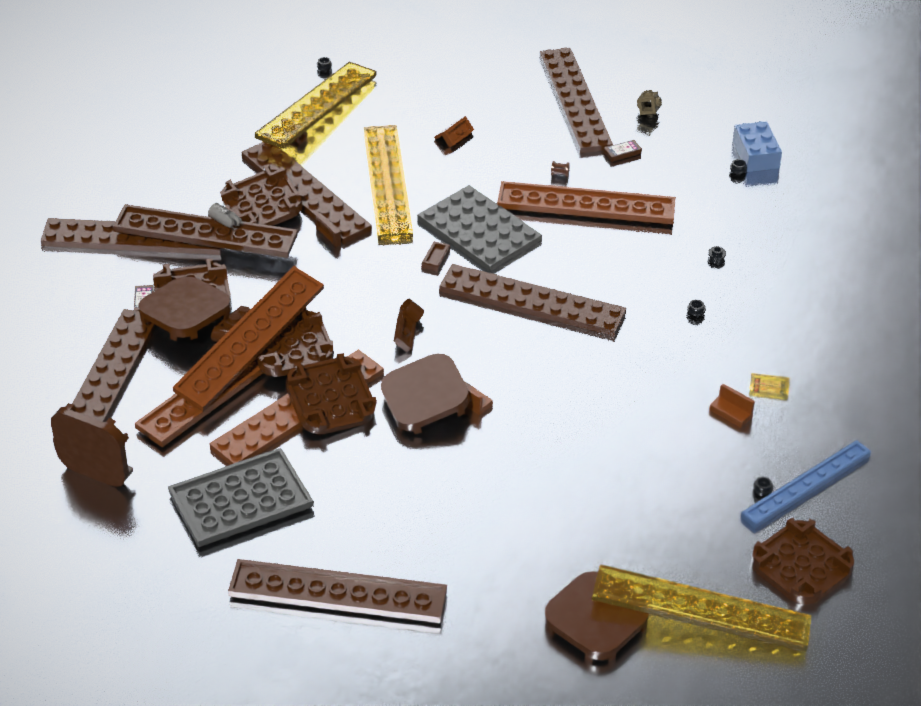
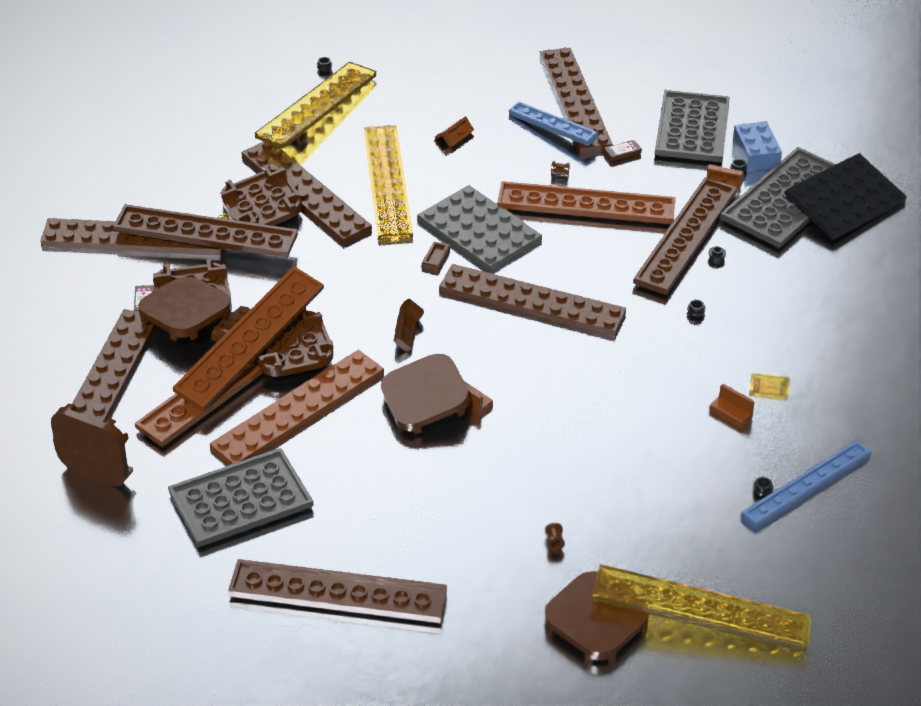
light grey hinge [208,202,242,228] -> none
reddish brown tile [286,353,377,434] -> none
reddish brown tile [315,213,341,247] -> none
dark tan brick [637,90,662,115] -> none
reddish brown tile [751,517,855,605] -> none
none -> medium blue tile [508,101,599,146]
none -> reddish brown bush [544,522,565,551]
none -> reddish brown plate [633,177,737,295]
none -> dark grey plate [654,89,730,162]
none -> dark orange panel [706,164,744,189]
none -> dark grey plate [720,147,836,248]
none -> black plate [785,153,907,240]

